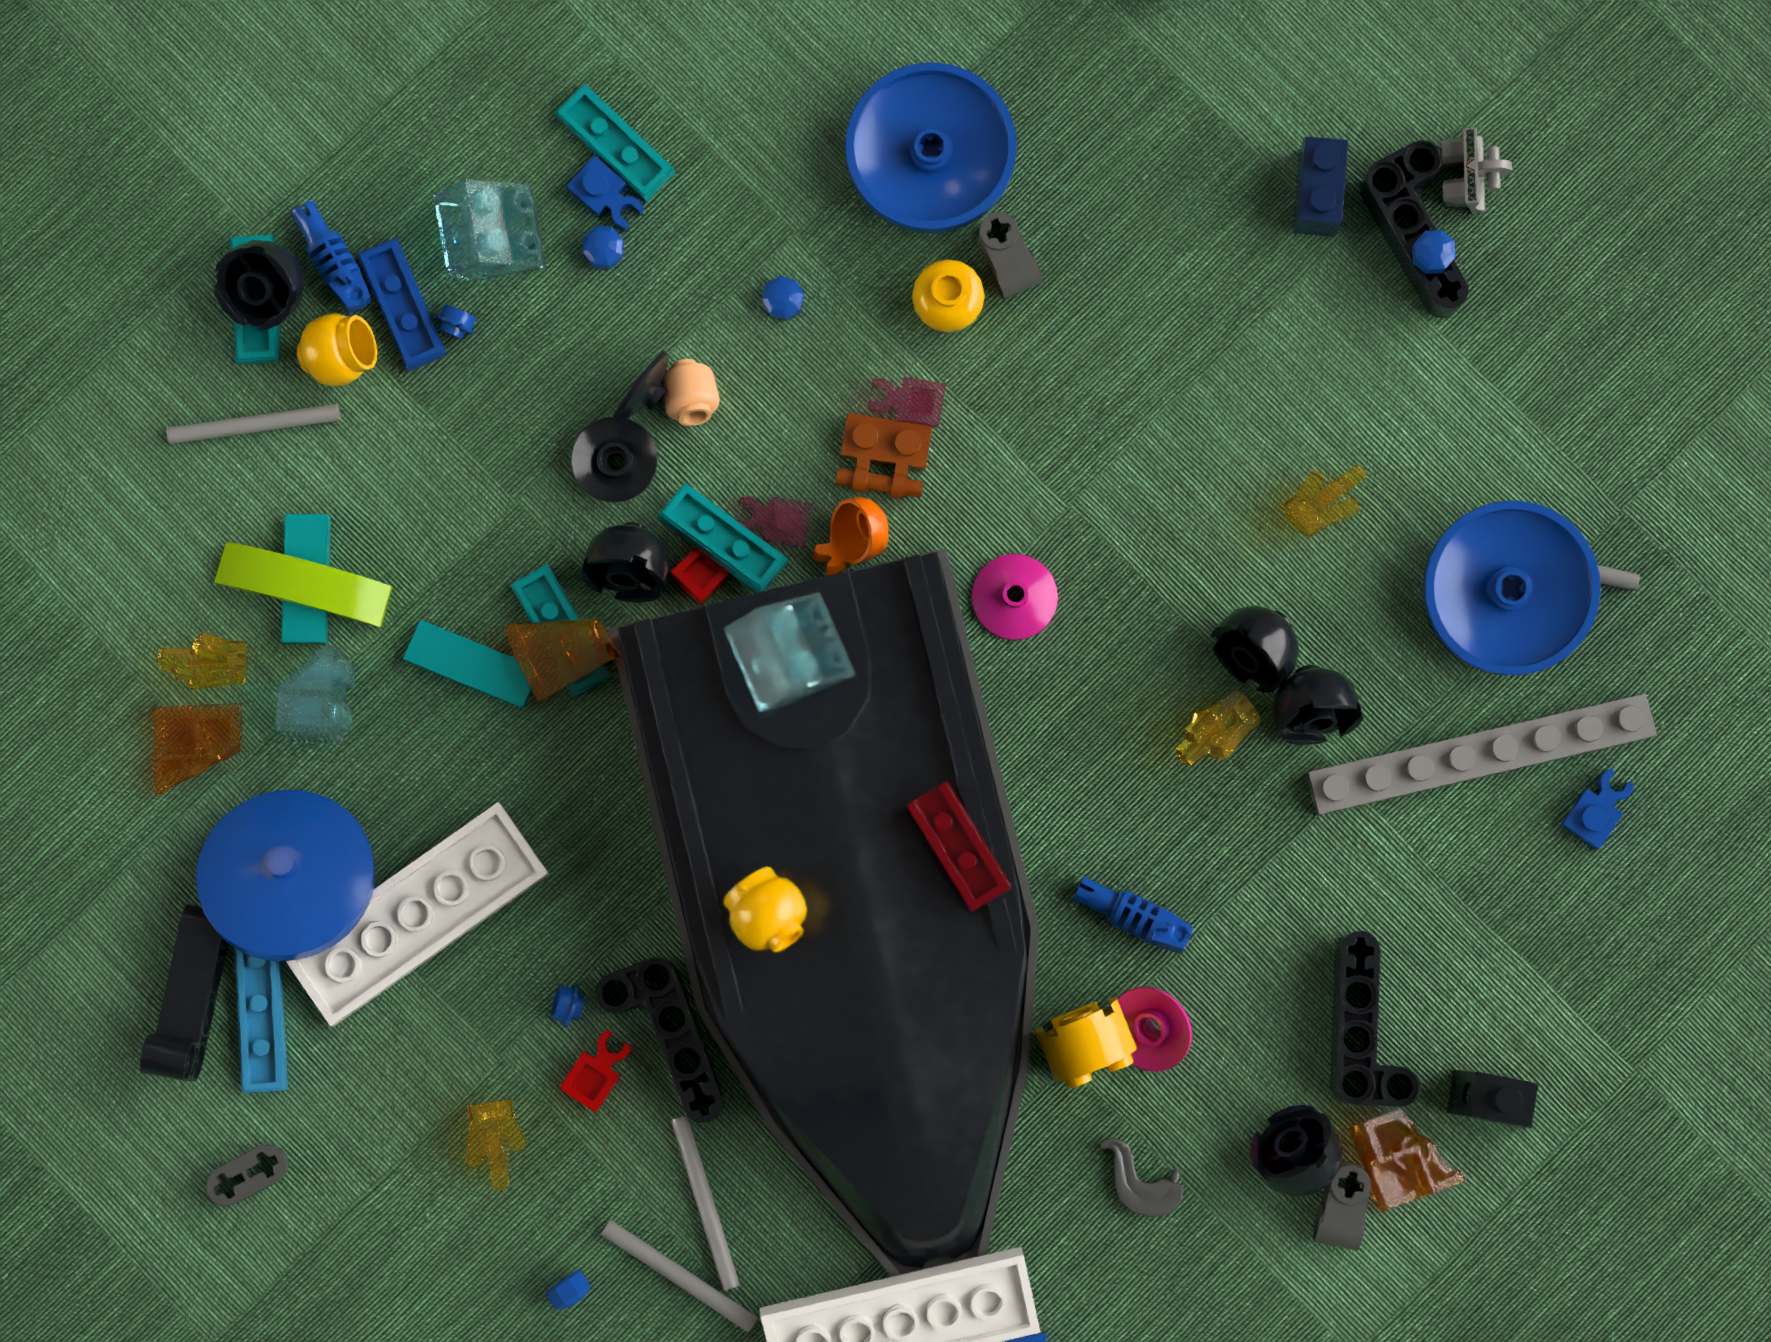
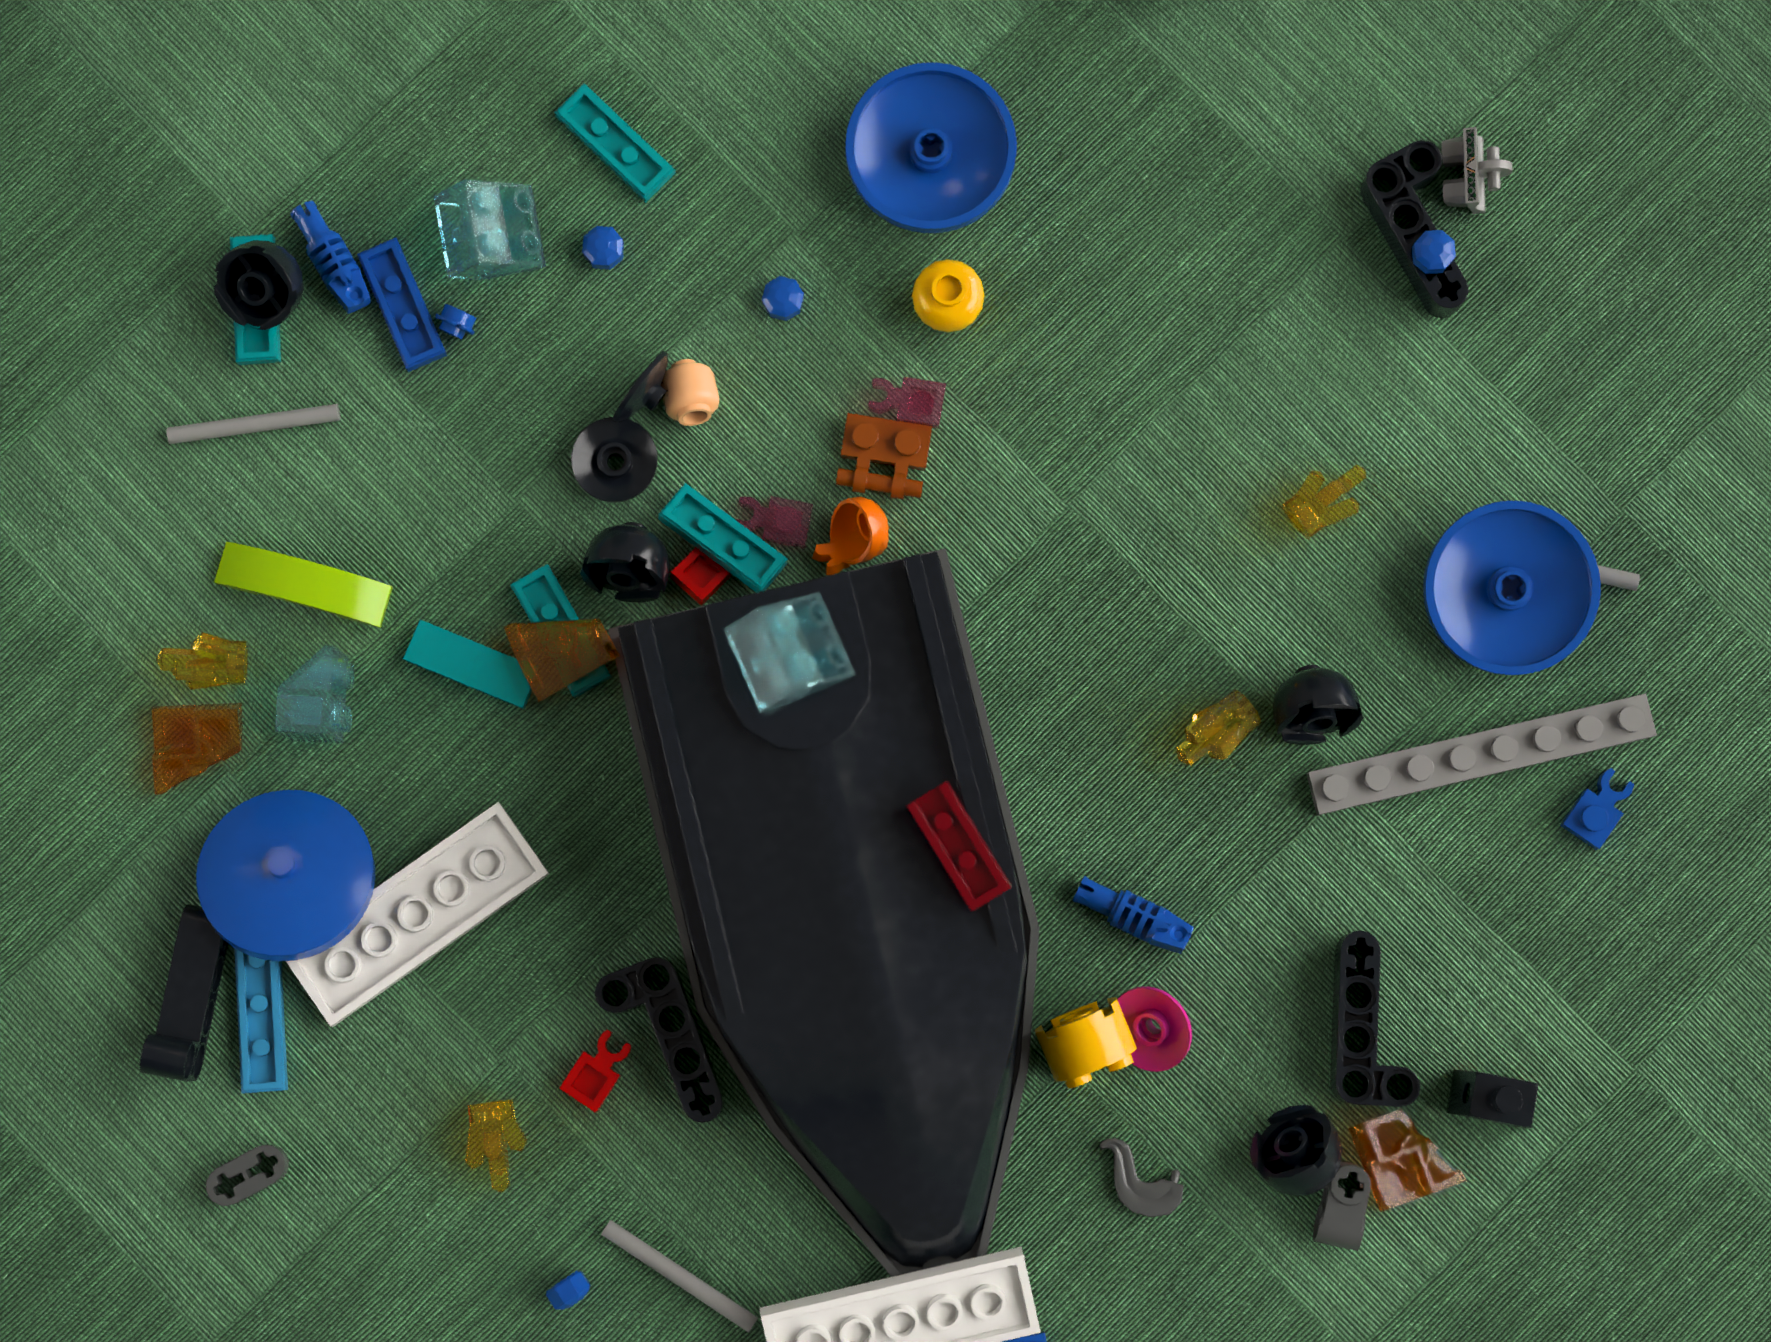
teal tile [282,514,331,645] -> none
yellow piece [297,313,377,387] -> none
blue plate [551,984,585,1027] -> none
blue plate [566,155,644,232] -> none
light grey bar [670,1115,740,1291] -> none
yellow piece [723,867,807,953] -> none
dark pink dish [972,554,1058,640] -> none
dark grey piece [978,212,1043,300] -> none
black cylinder [1211,606,1299,693] -> none
dark blue brick [1293,136,1348,237] -> none

